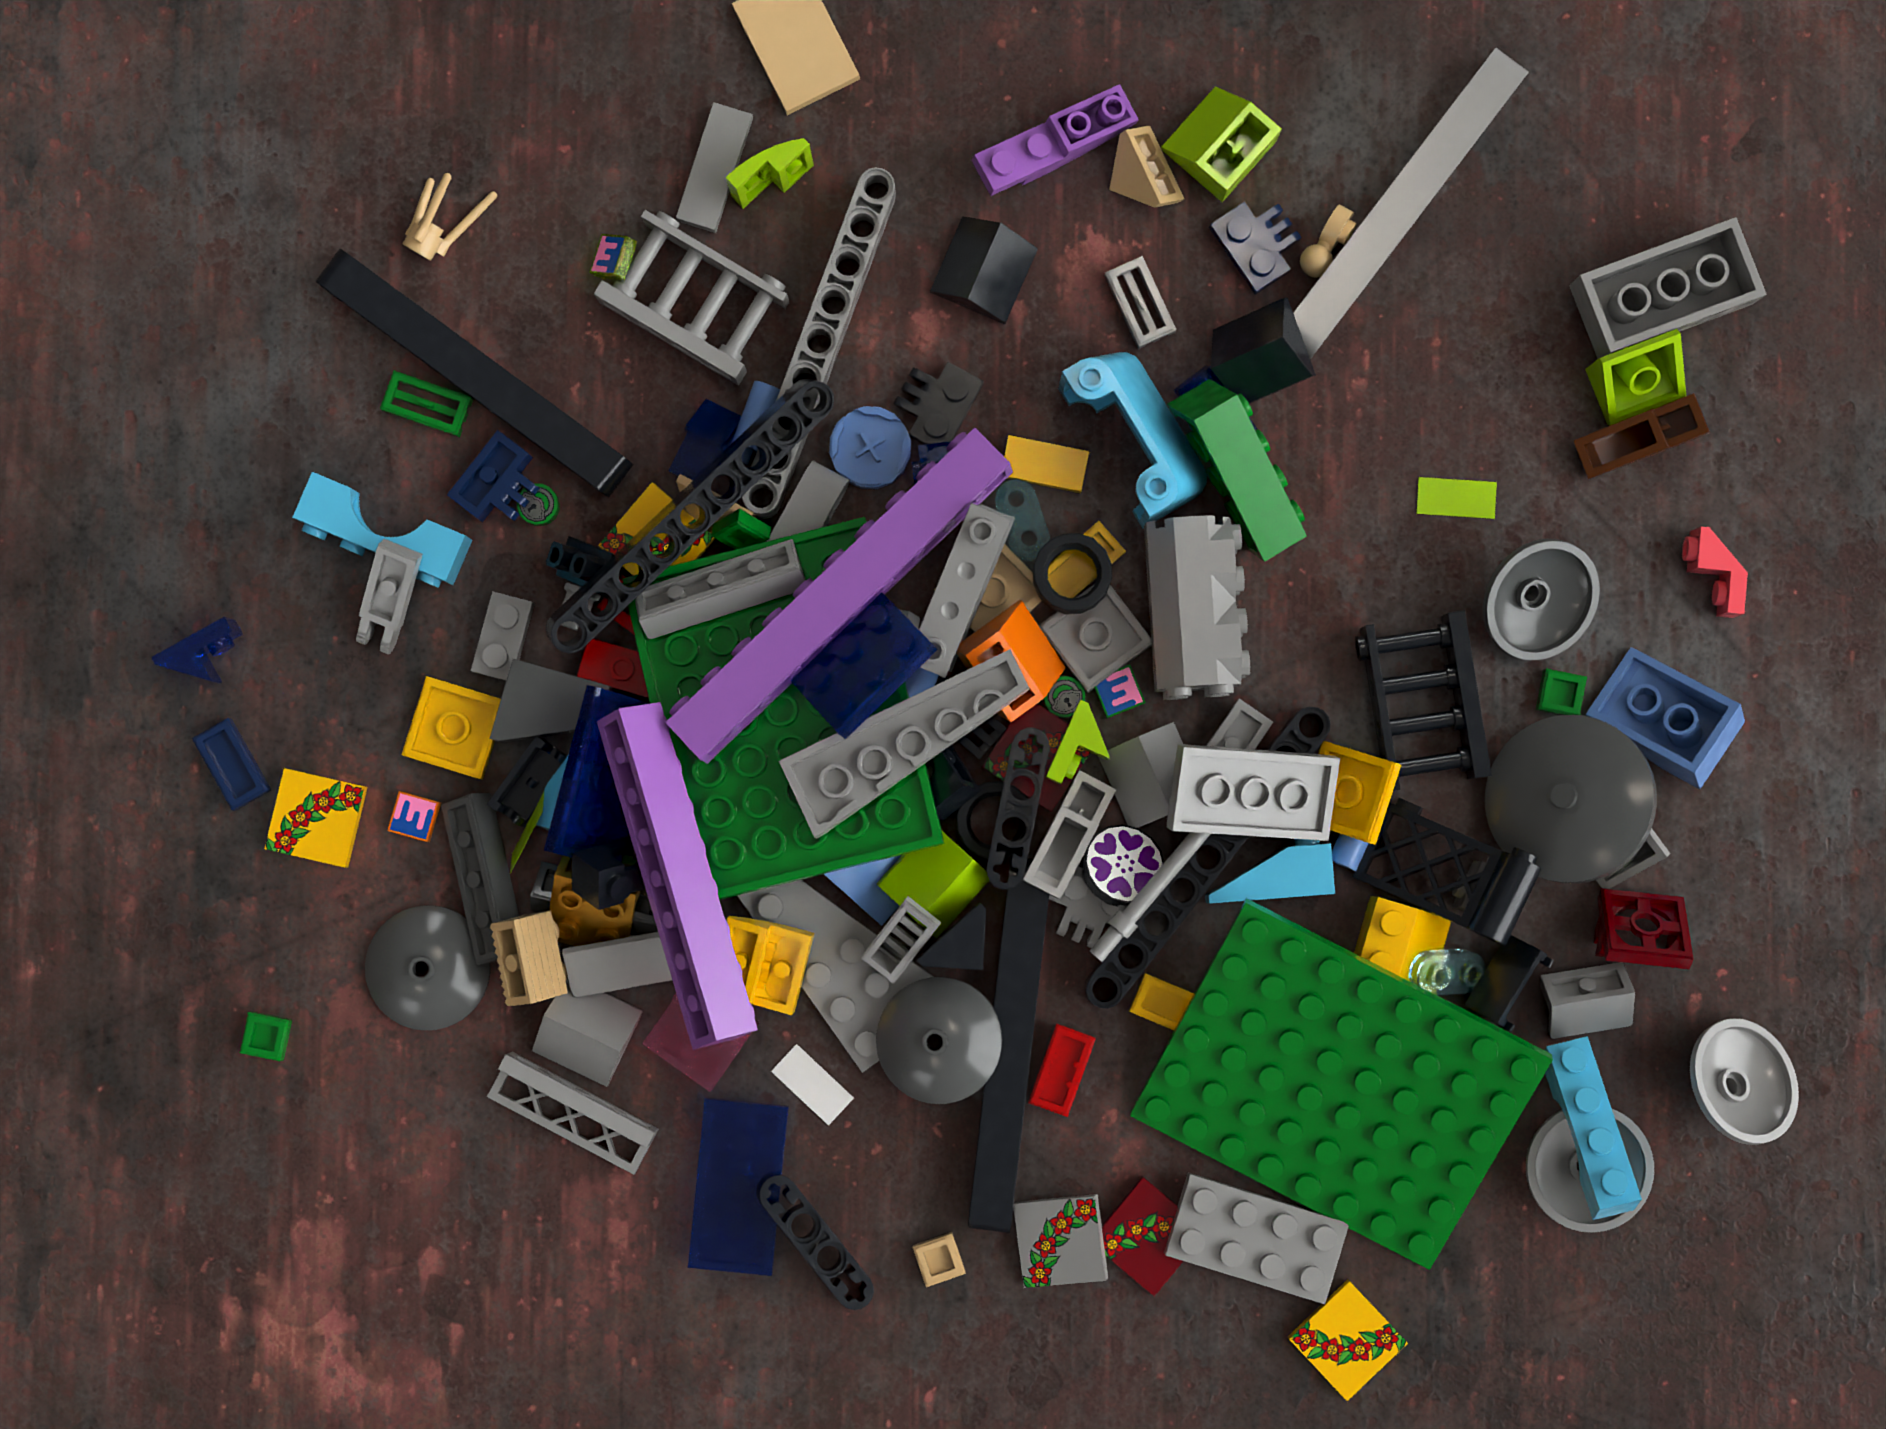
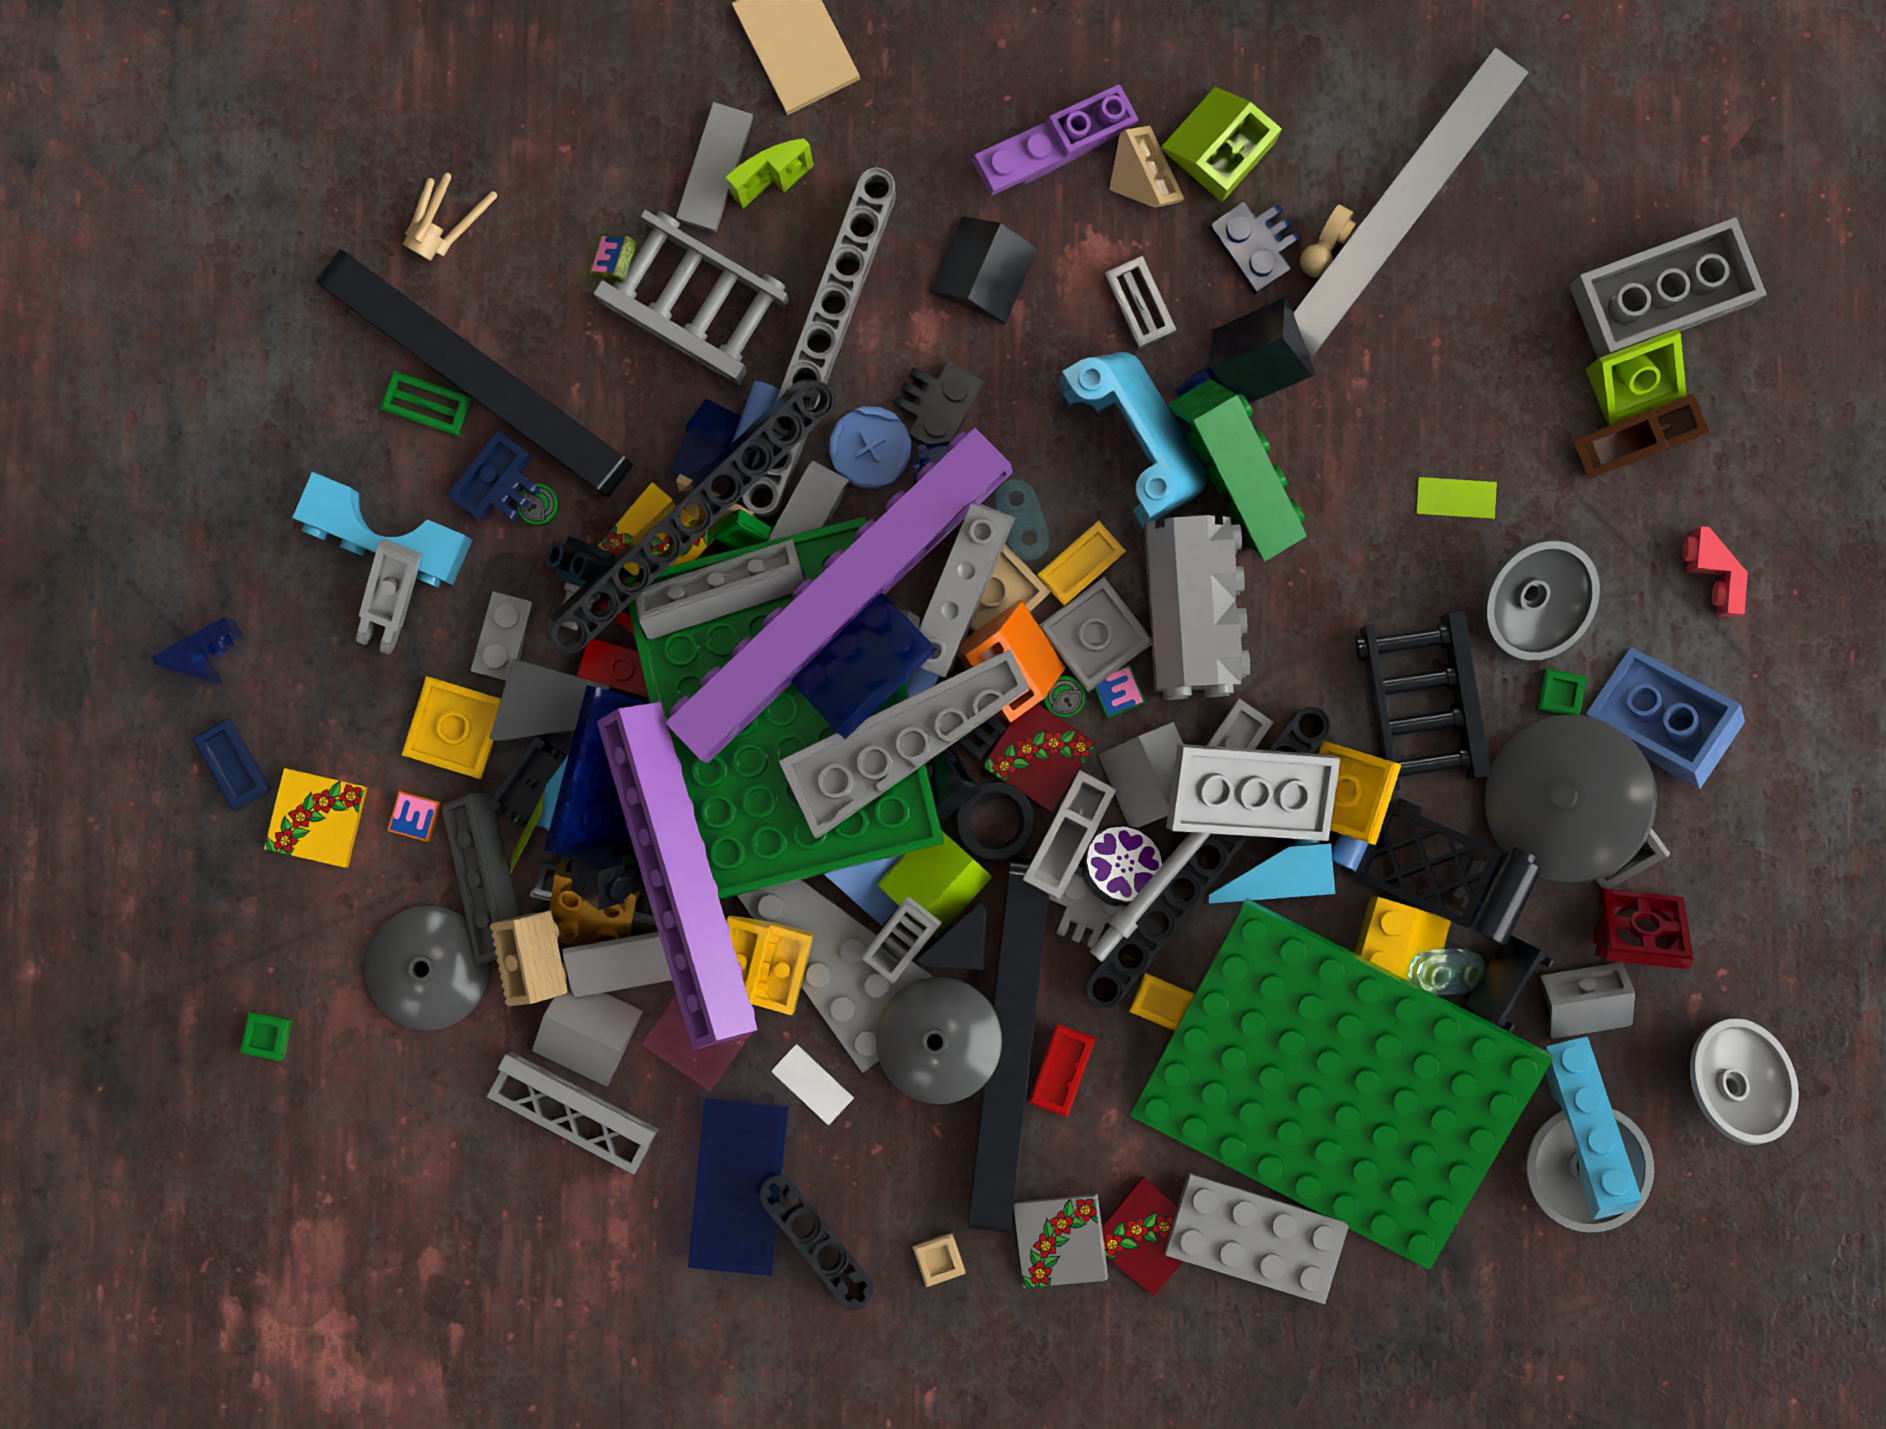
black beam [987,728,1049,890] -> none
yellow tile [1004,435,1089,493] -> none
black tyre [1033,533,1112,614] -> none
lime slope [1045,700,1110,784] -> none
yellow tile [1288,1279,1408,1401] -> none

